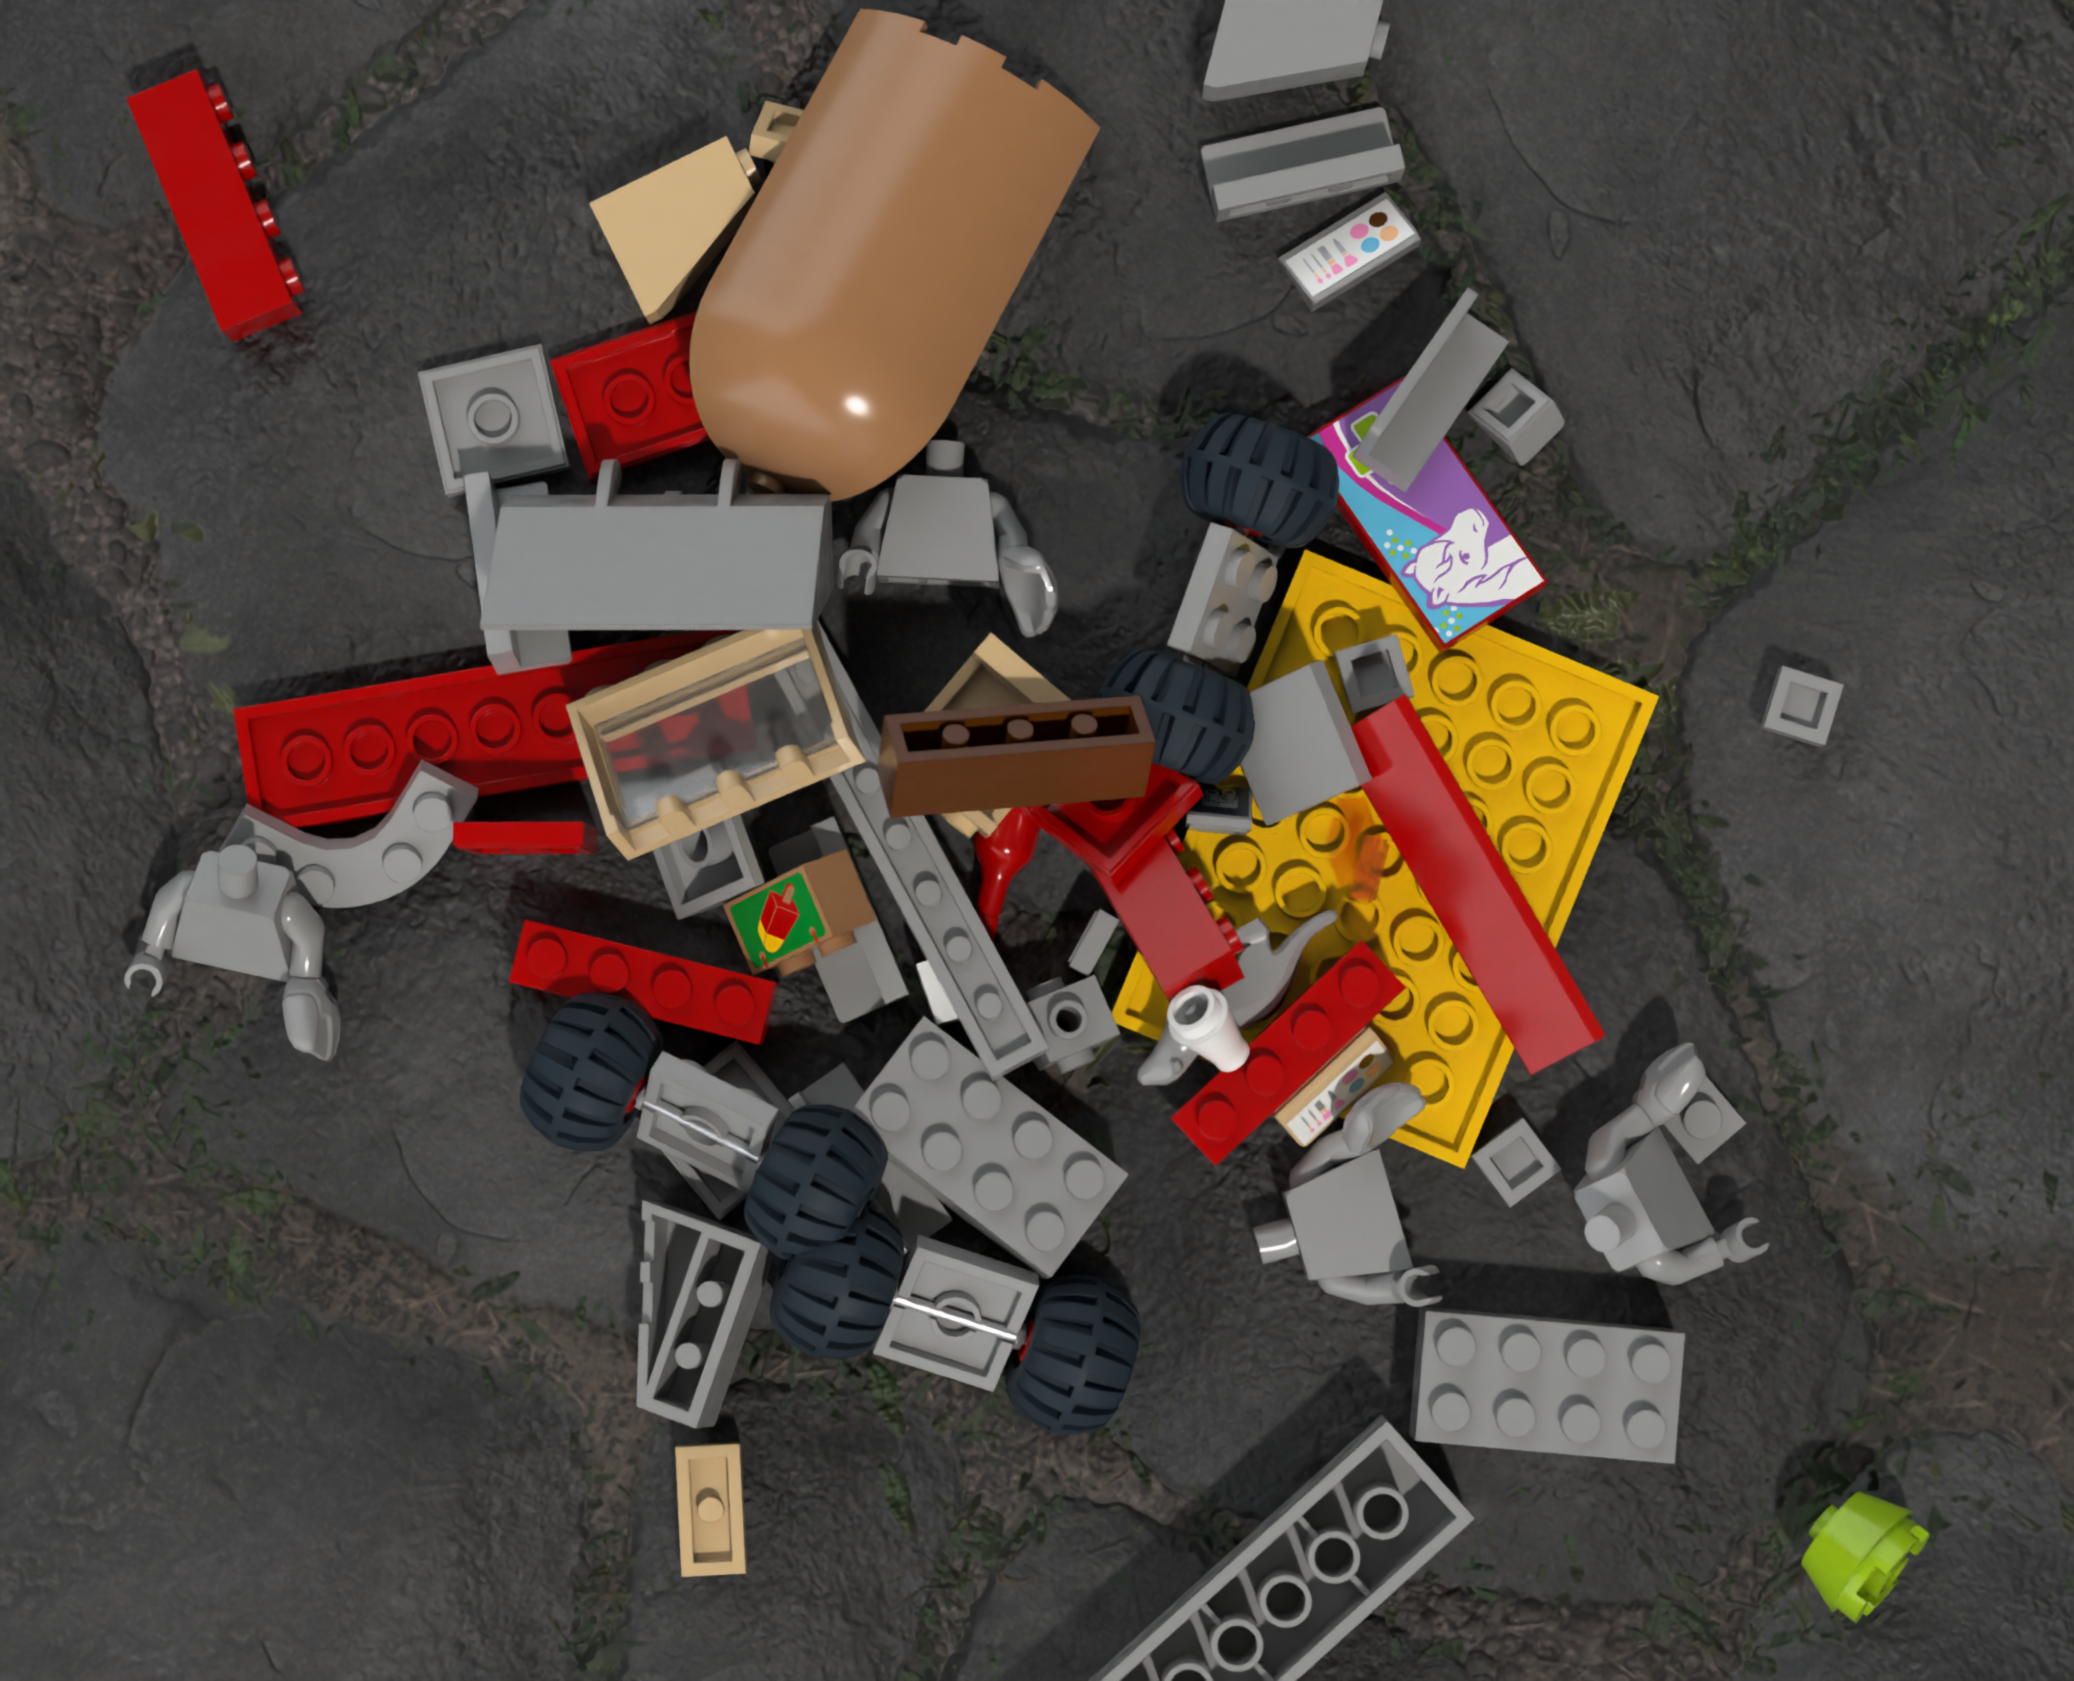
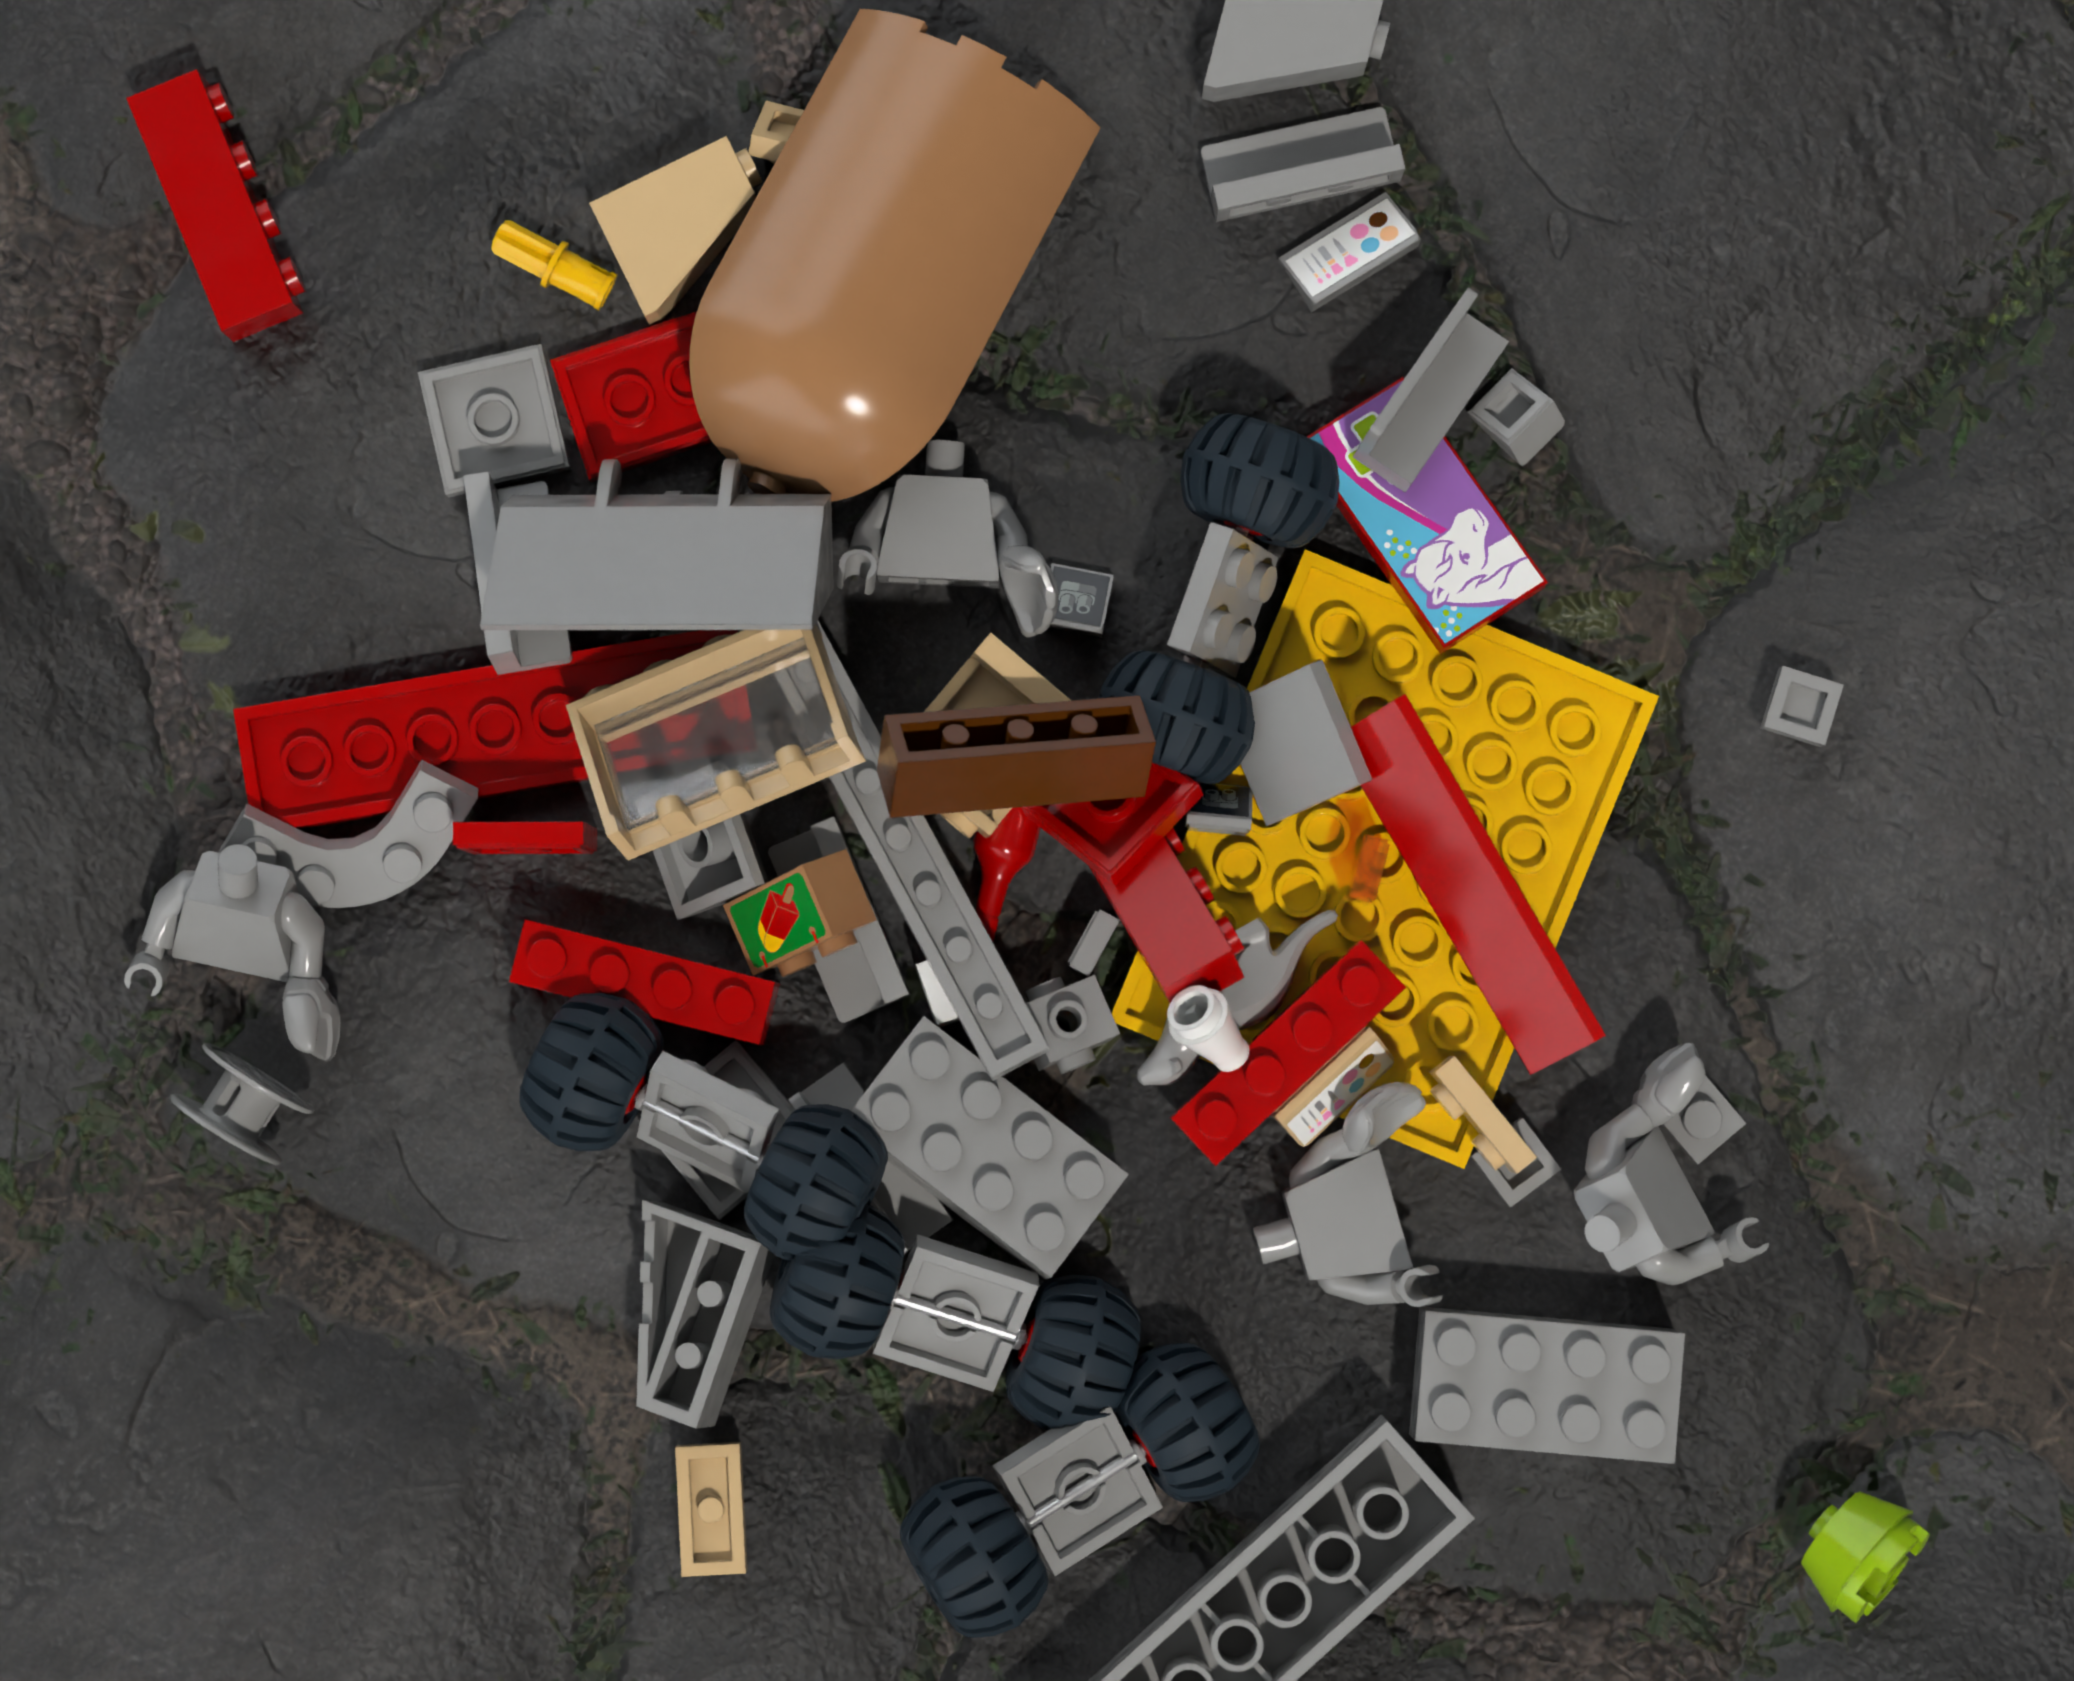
light grey plate [1333,634,1415,715] -> none
none -> light grey piece [169,1043,315,1165]
none -> yellow axle [491,220,618,311]
none -> black plate [900,1343,1260,1638]
none -> slope [1049,563,1114,638]
none -> tan plate [1429,1056,1537,1174]

